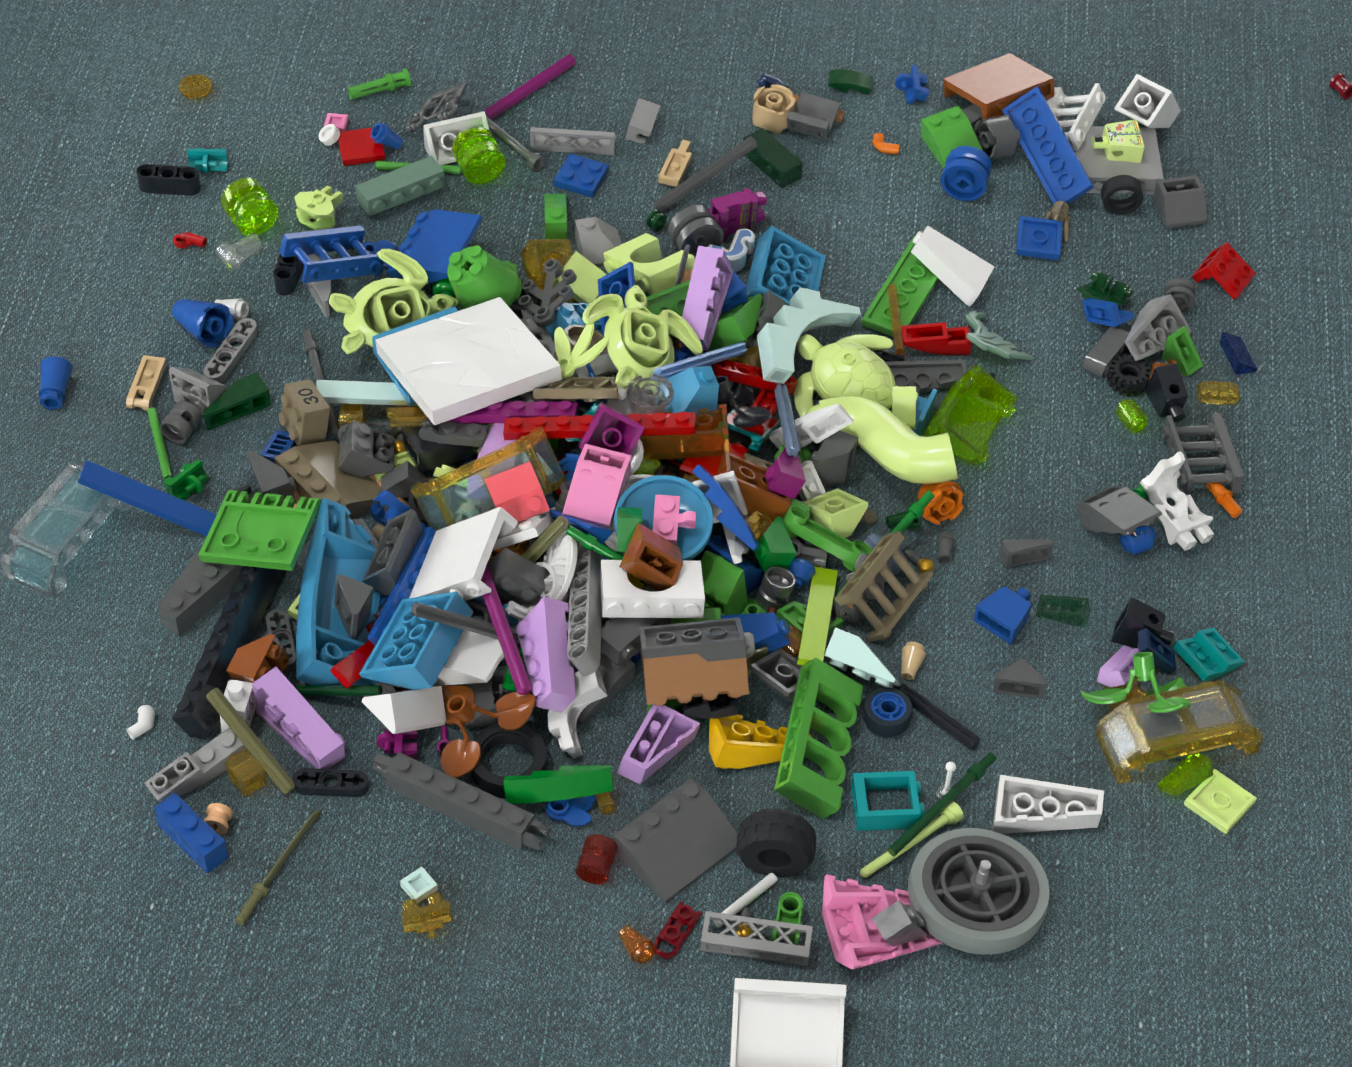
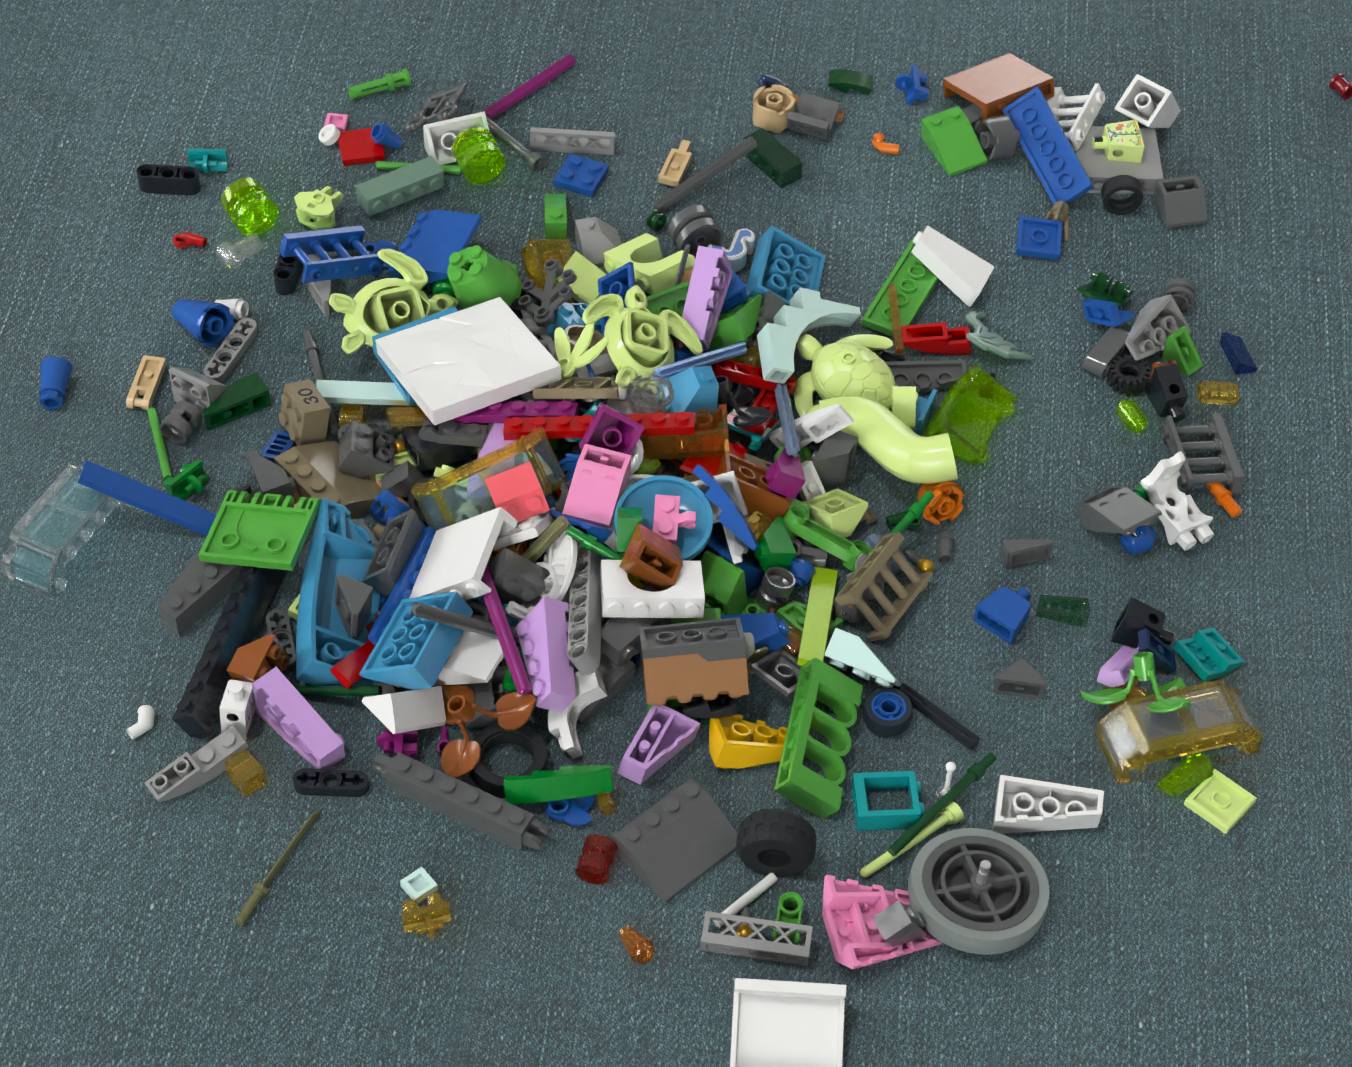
blue brick [154,793,228,874] -> none
clear yellow gear [179,74,212,100] -> none
light nougat wheel [204,803,233,835] -> none
olive axle [206,688,295,794] -> none
light grey hinge [625,98,660,144] -> none
dark red piece [653,902,703,959] -> none
magenta hips [710,188,767,242] -> none
tan cone [900,642,926,680] -> none
blue wheel [940,146,992,201] -> none
red bracket [1191,242,1255,299] -> none

